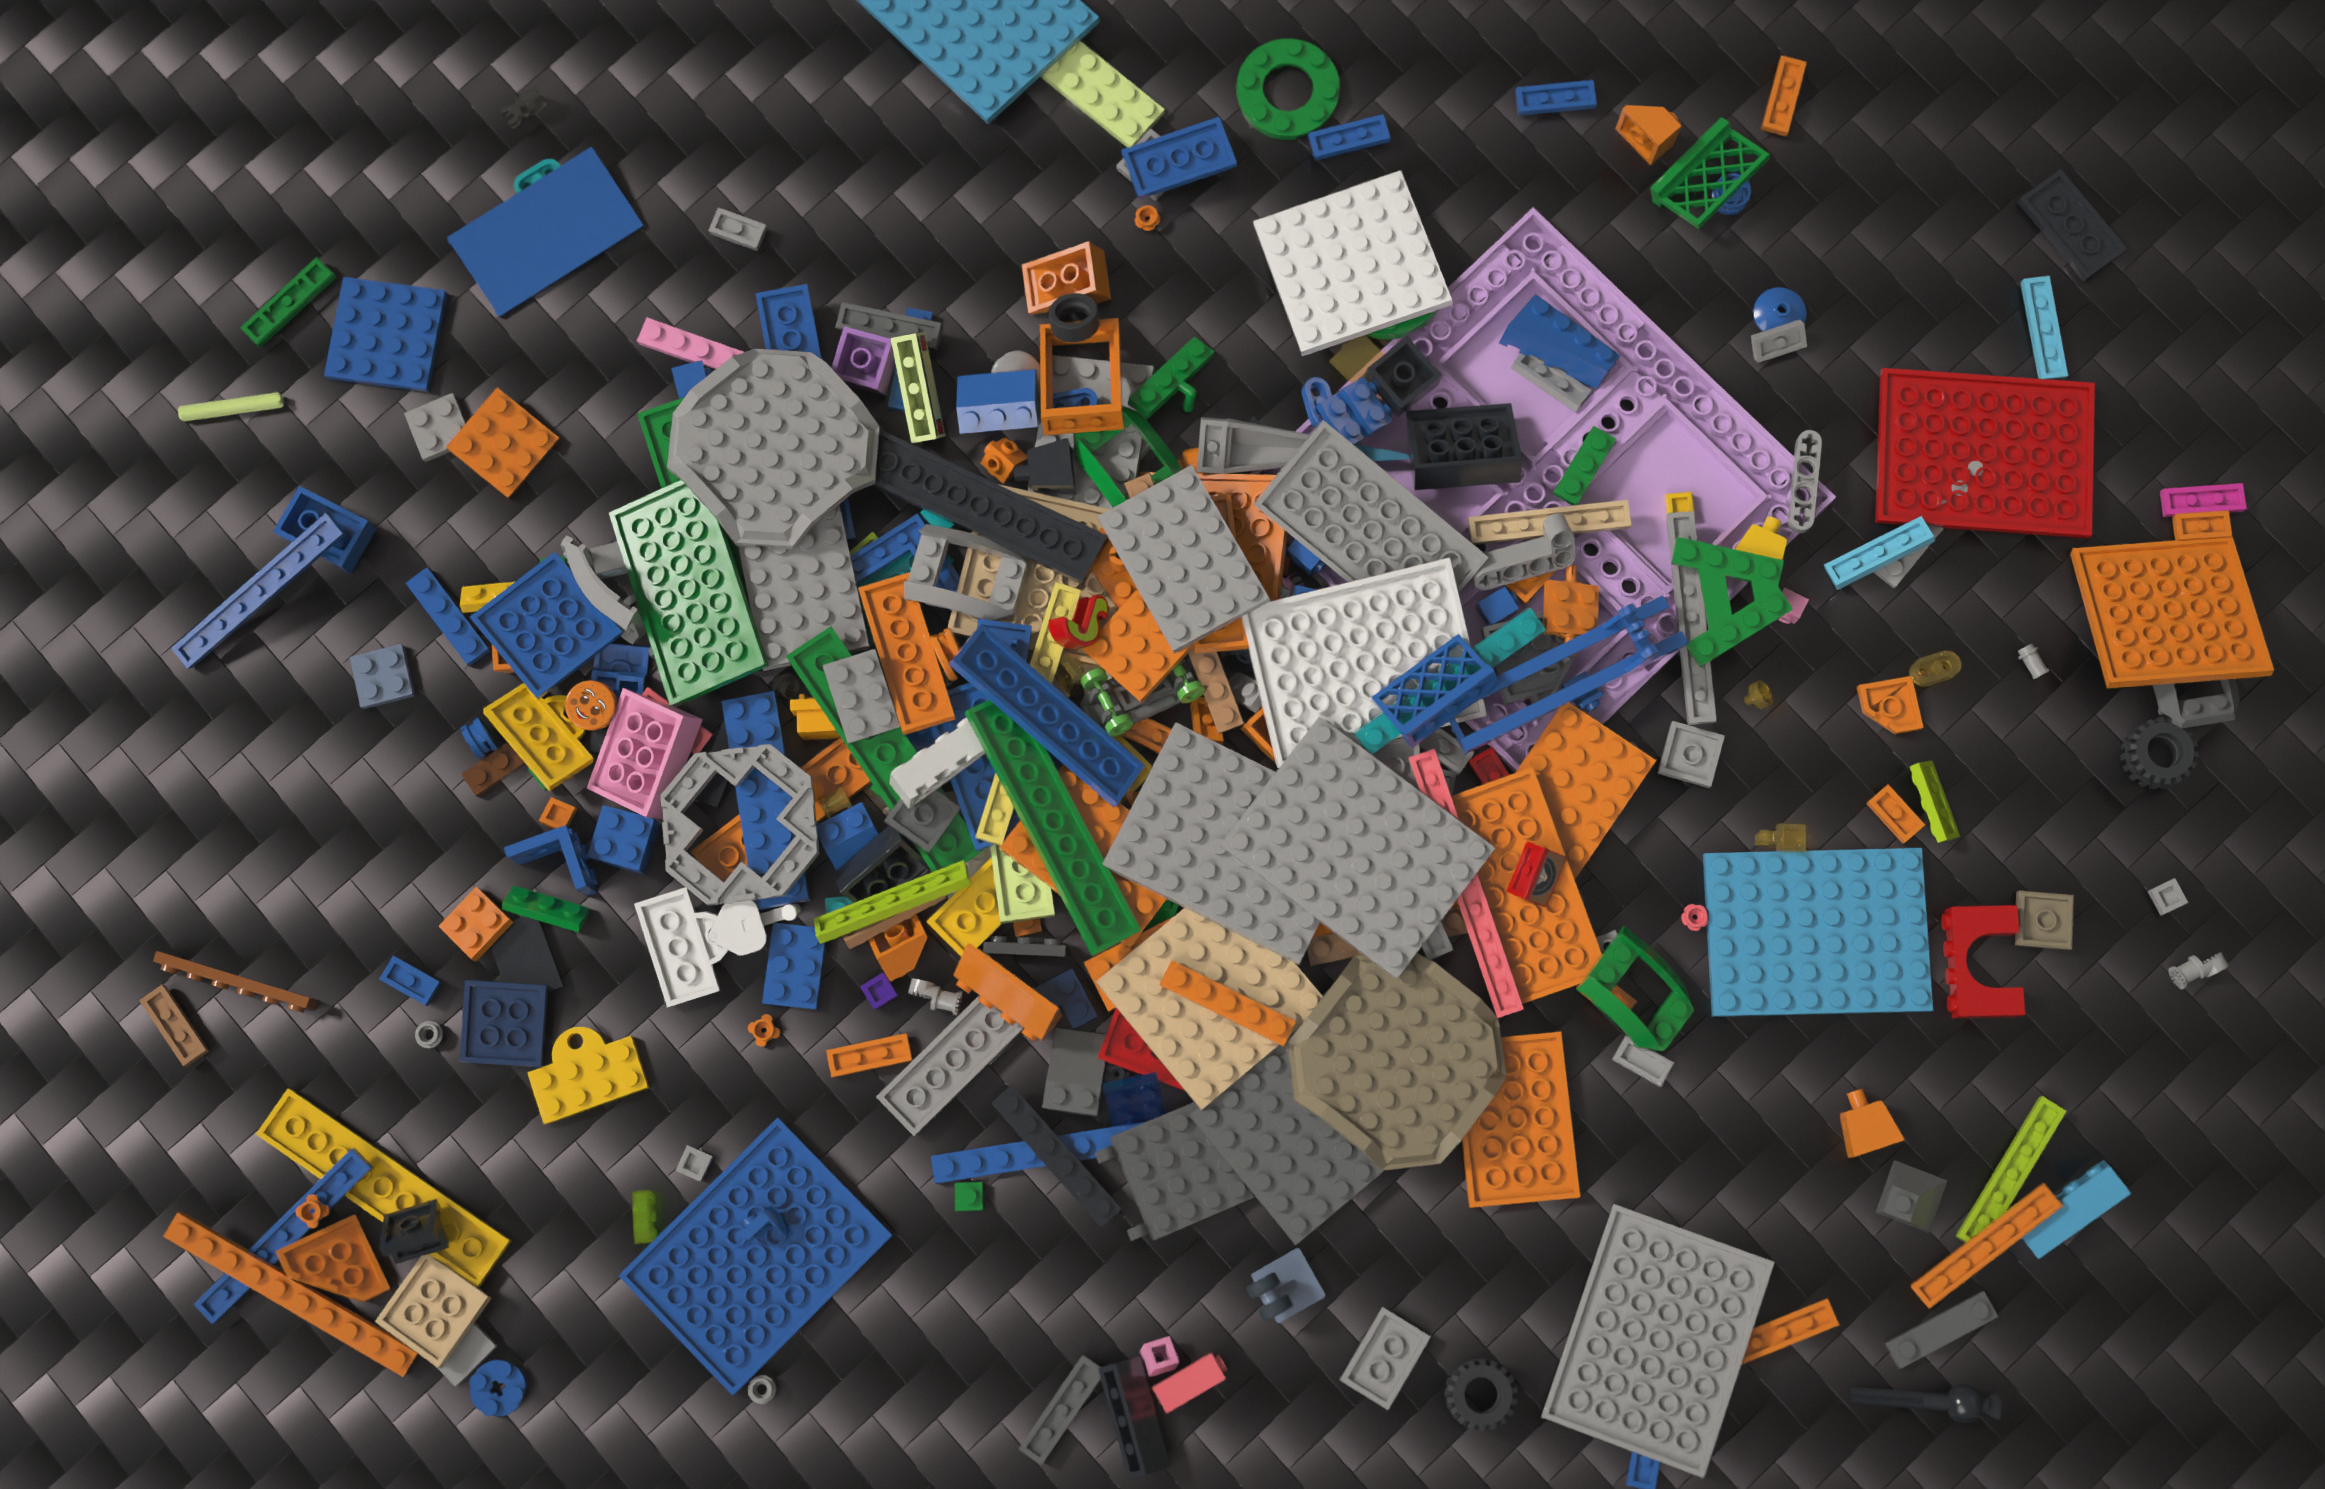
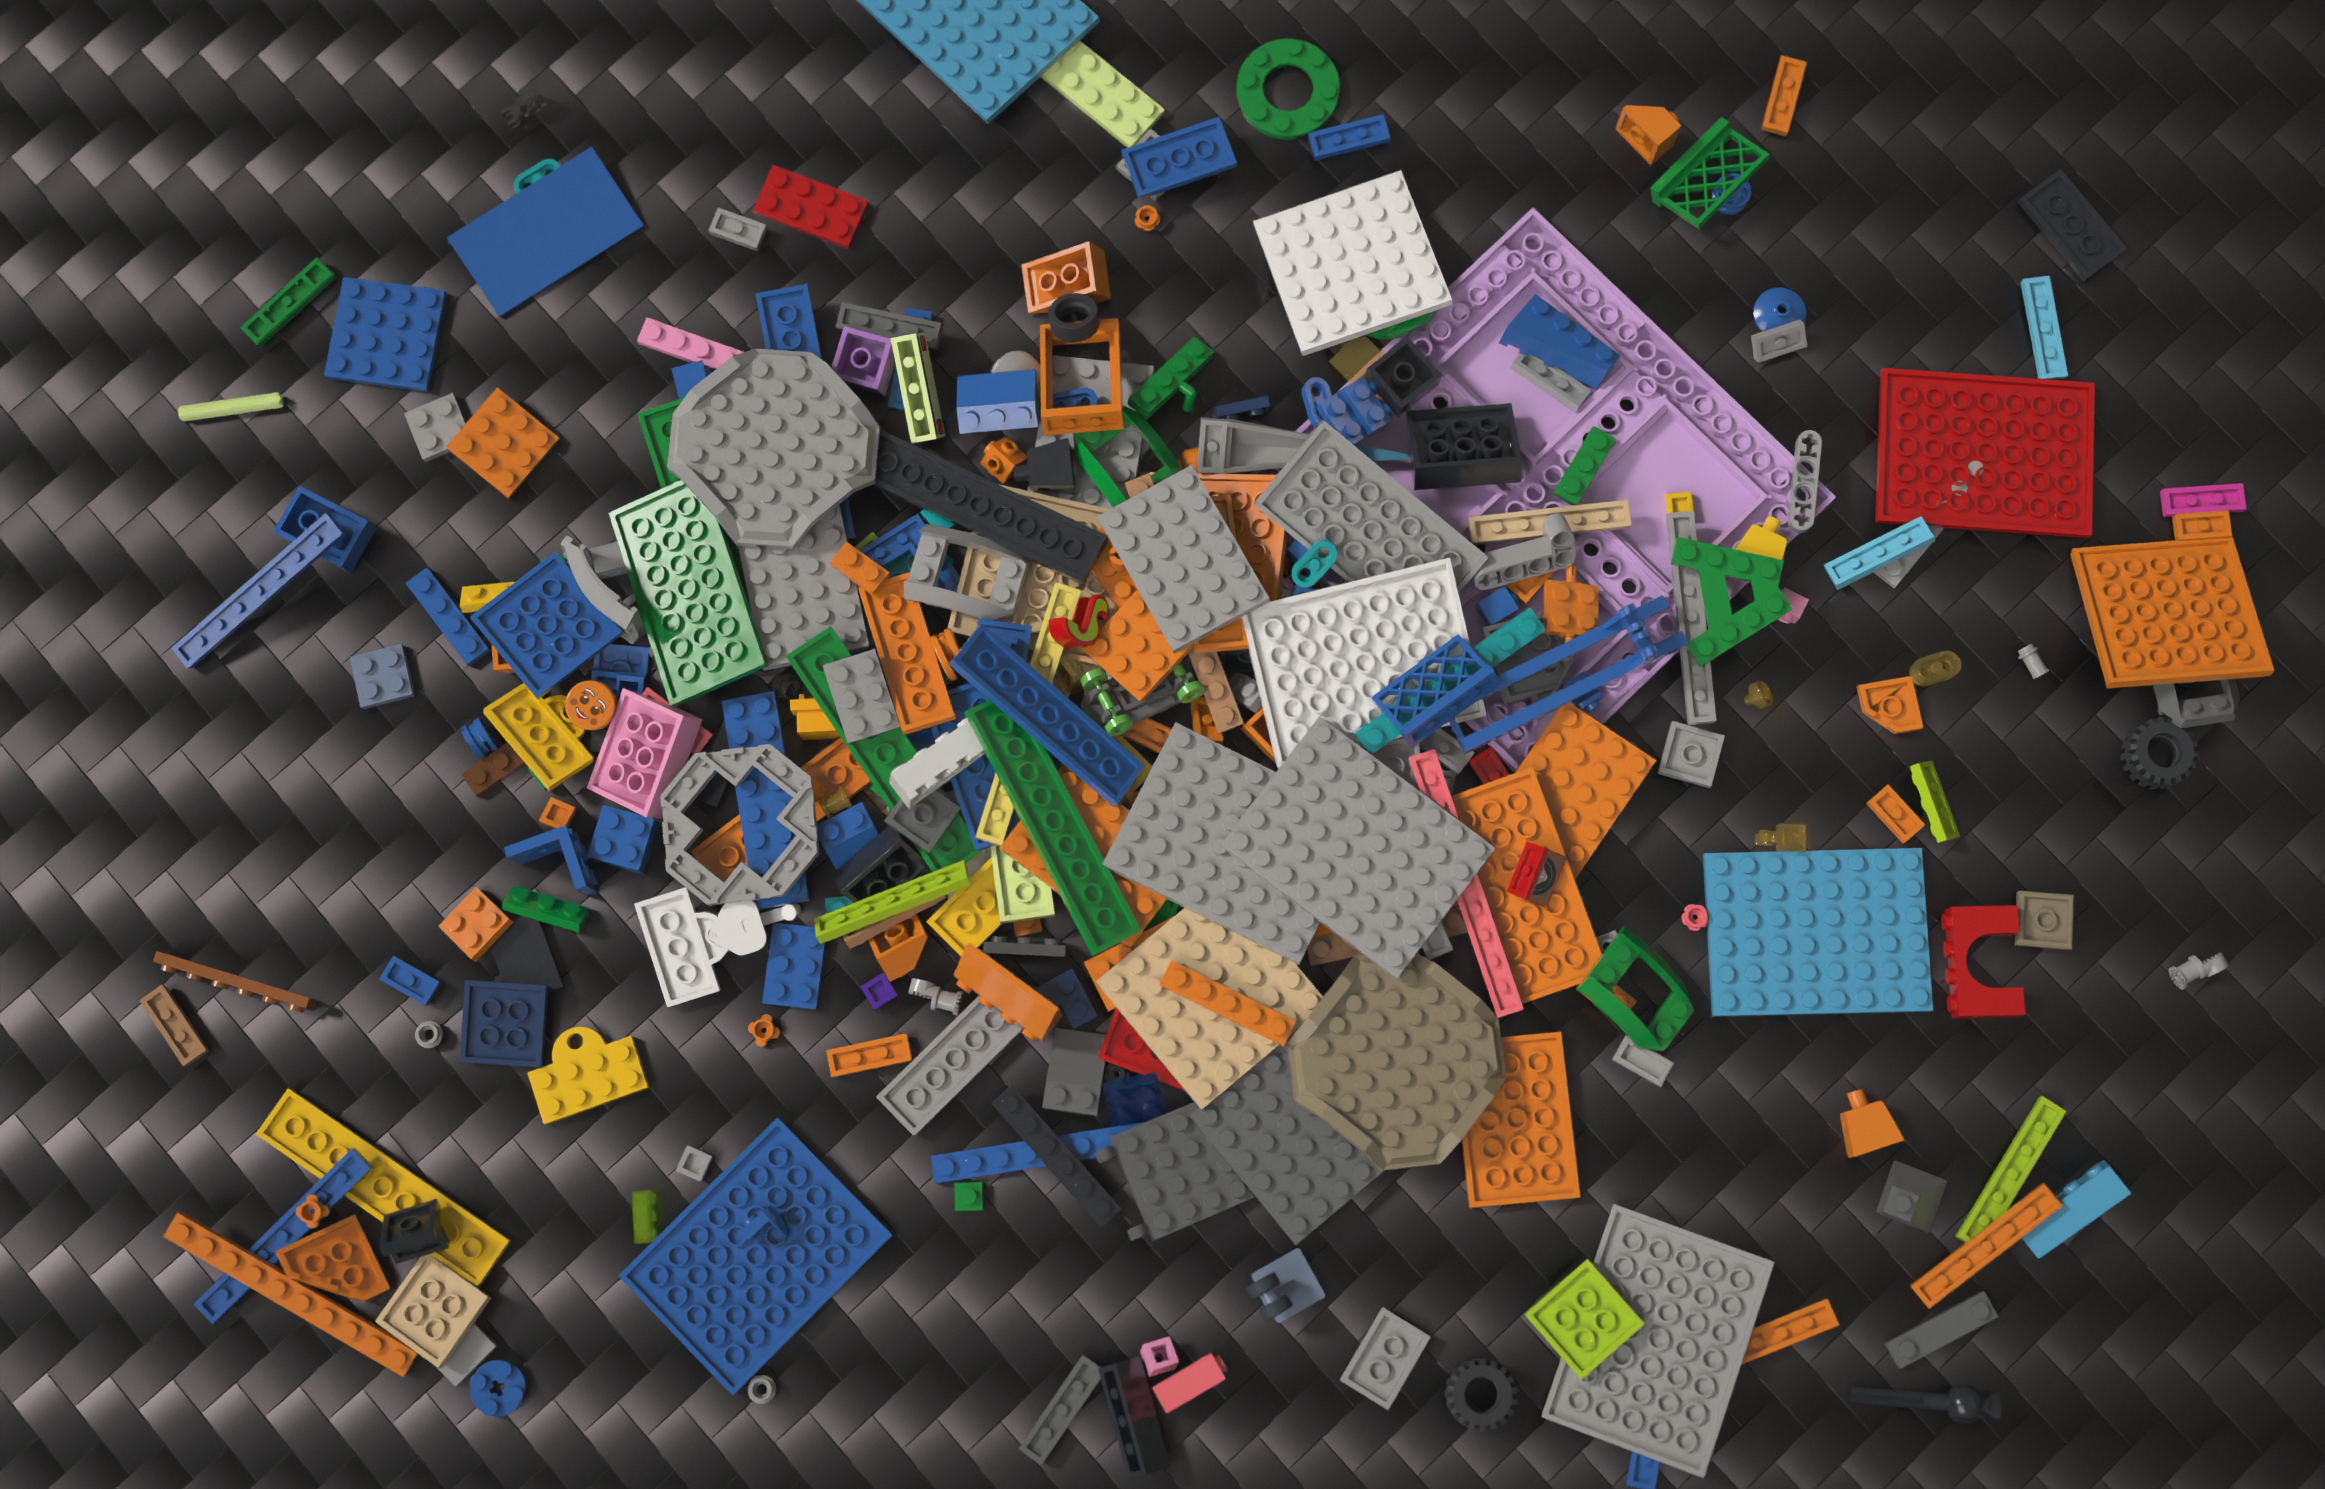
blue plate [1515,80,1597,116] -> none
light grey plate [2148,878,2188,915] -> none
none -> red plate [753,165,869,249]
none -> orange plate [830,542,889,596]
none -> dark blue plate [1212,396,1270,420]
none -> teal plate [1292,539,1337,588]
none -> lime plate [1525,1259,1644,1380]

